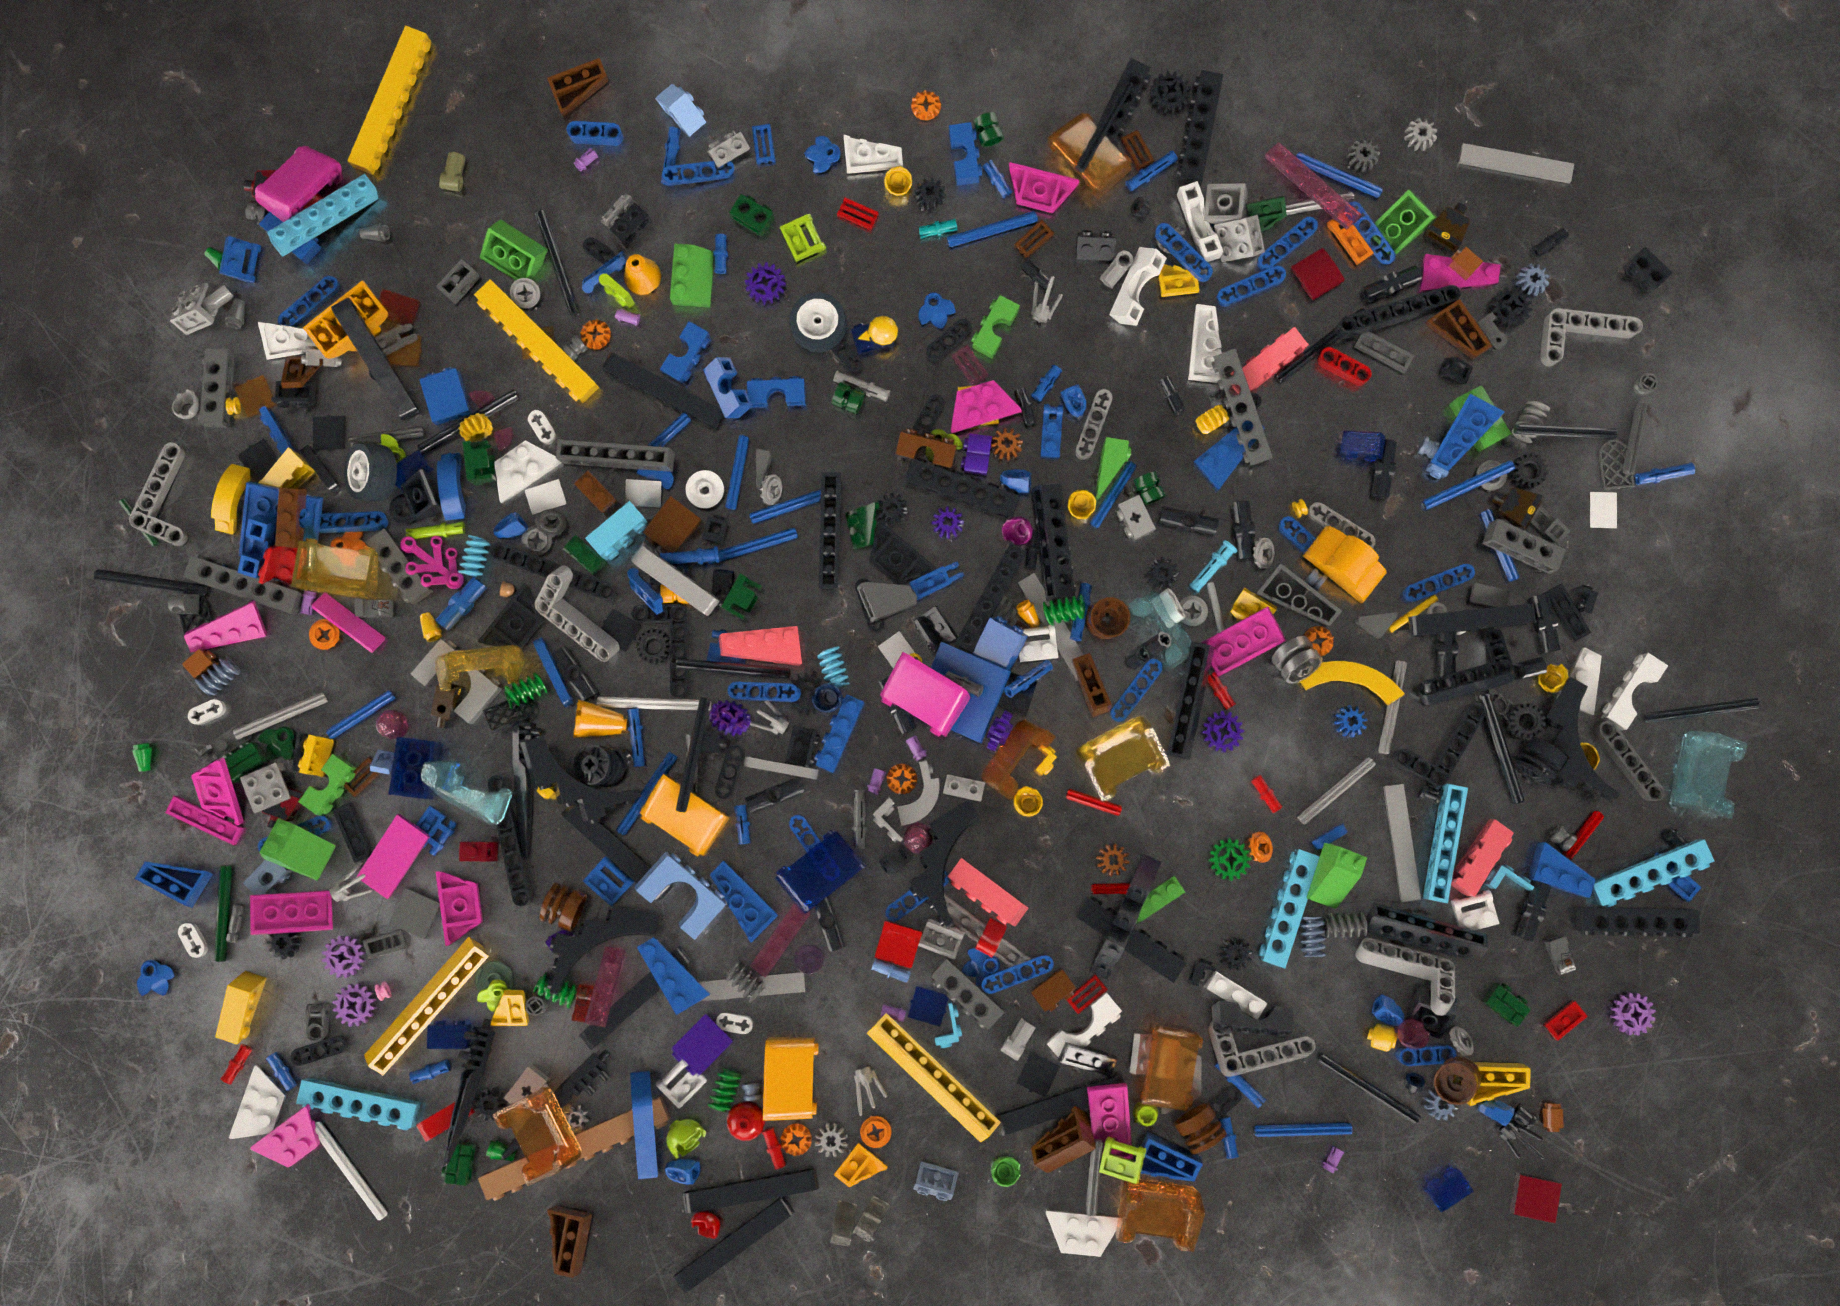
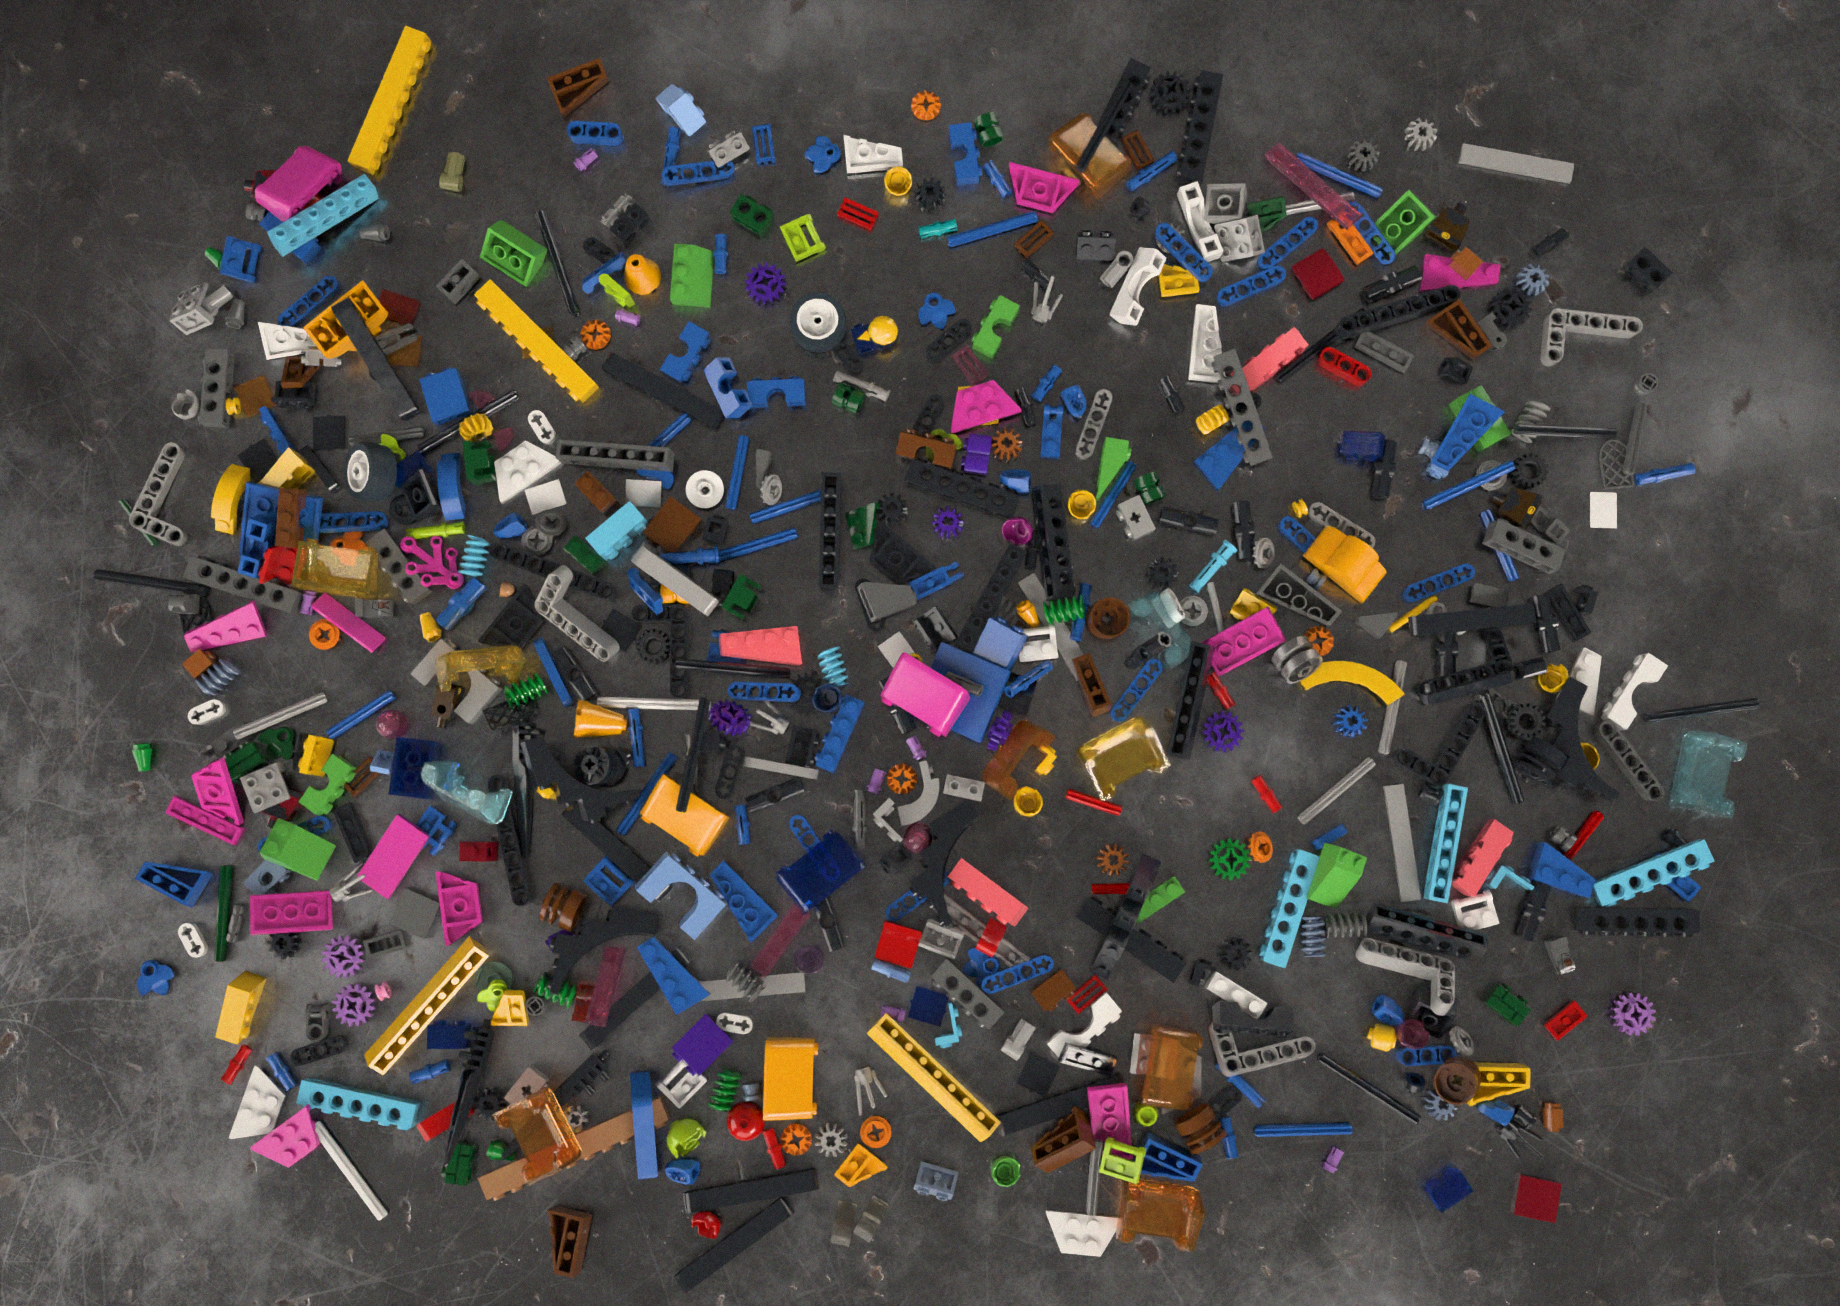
light grey gear [510,278,541,308] -> none

